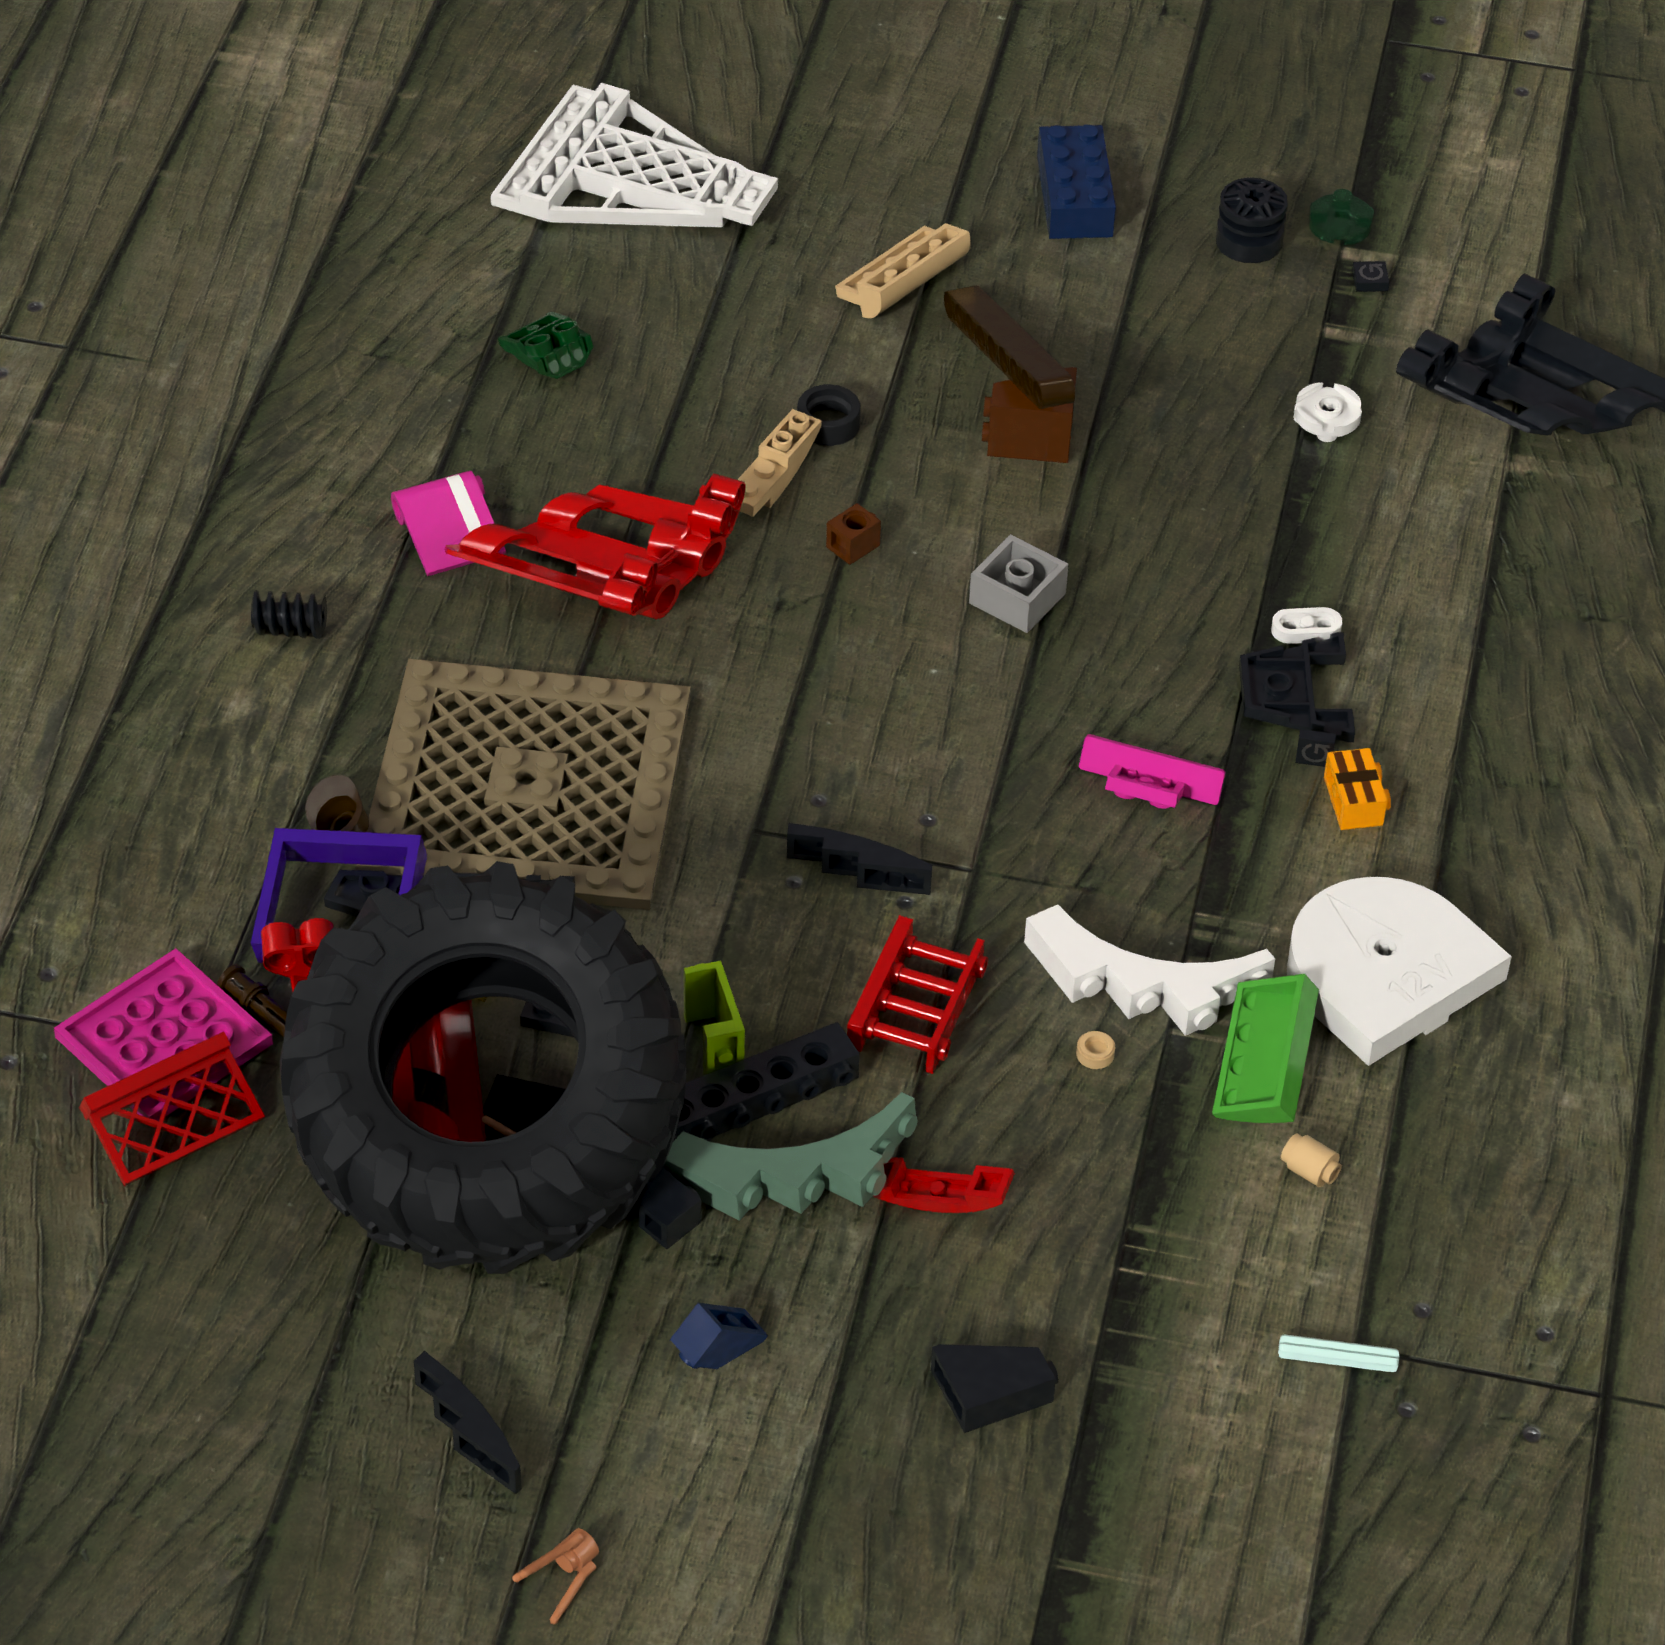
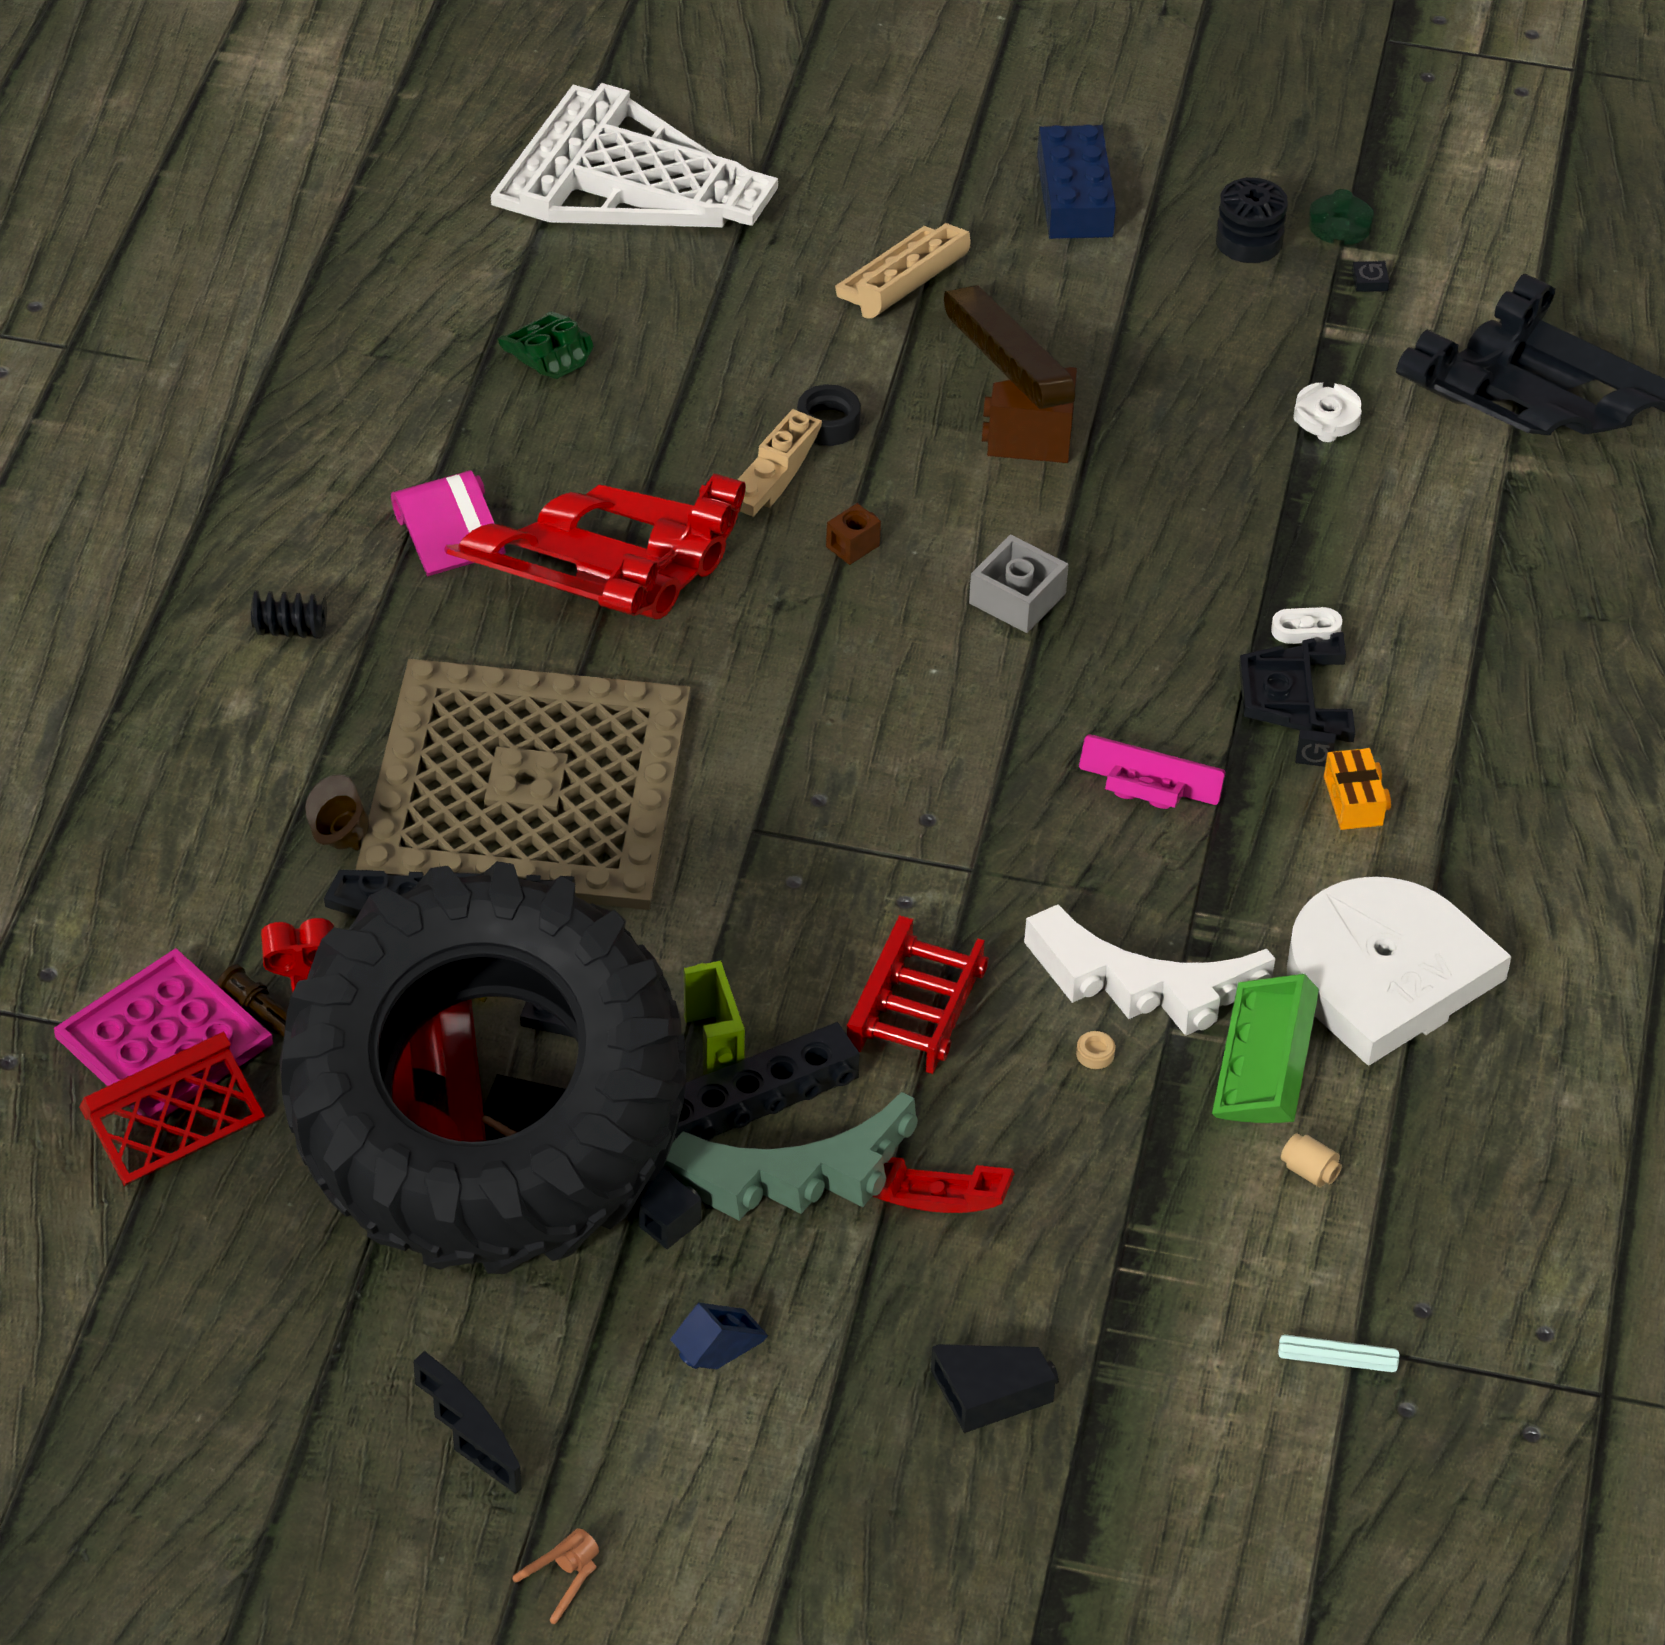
dark purple window [251,828,427,963] -> none
black slope [787,823,933,895] -> none

